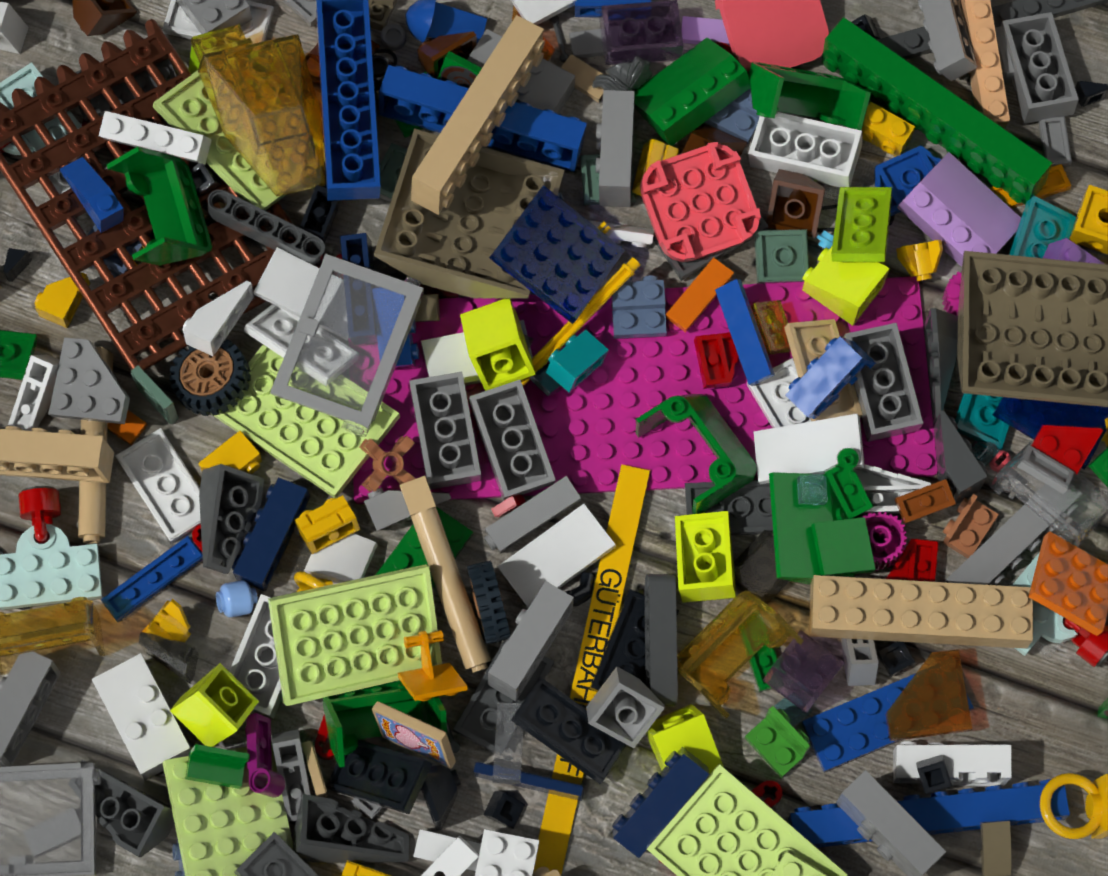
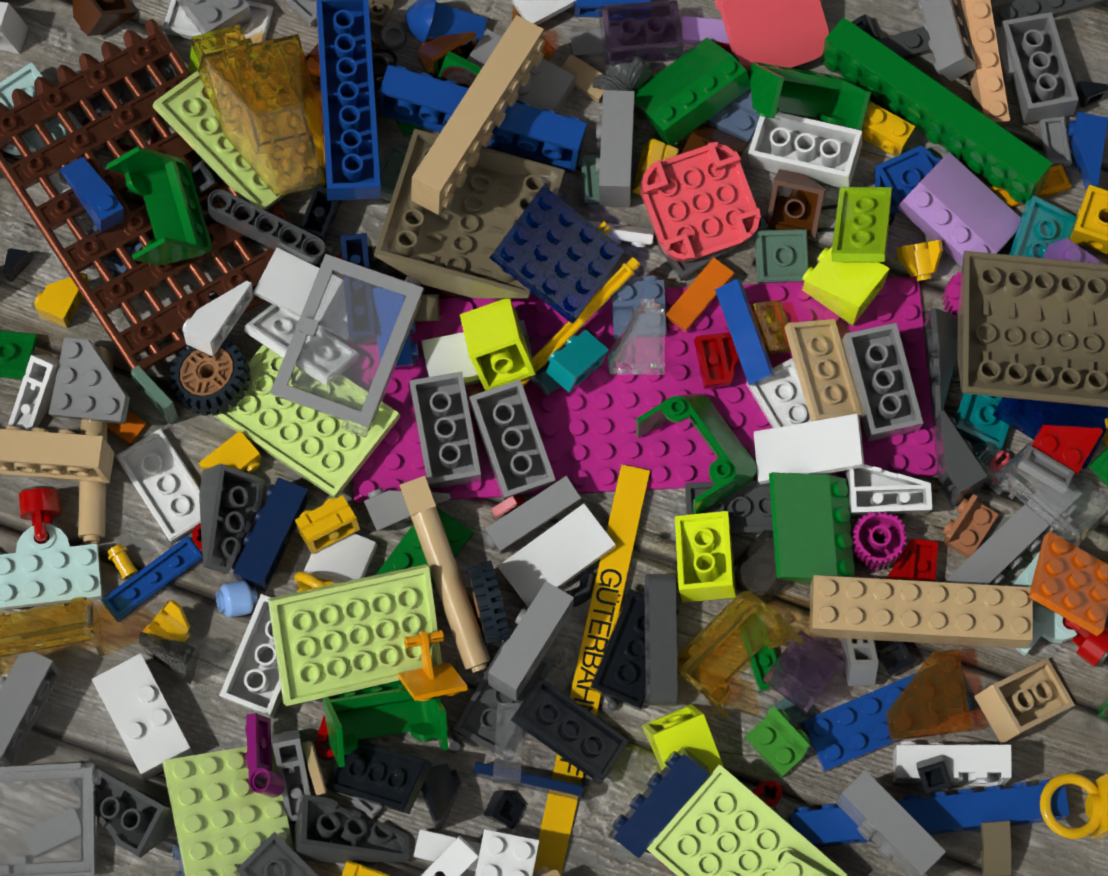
white brick [99,111,212,164] -> none
neon yellow slope [170,663,259,747] -> none
green panel [185,744,250,789] -> none
nougat pin [359,436,416,492] -> none
tile [372,701,456,769] -> none
dark grey hinge [549,15,569,63] -> none
light grey slope [586,667,665,748] -> none
wedge [785,336,876,419] -> none
clear light blue tile [797,474,828,505] -> none
green tile [811,517,875,576] -> none
medium azure plate [816,230,834,249] -> none
green hinge [824,448,873,519] -> none
dark orange plate [895,479,956,524] -> none
none -> yellow pin [108,544,138,580]
none -> clear windscreen [607,298,665,375]
none -> tan slope [974,658,1075,745]
none -> blue slope [1067,112,1108,190]

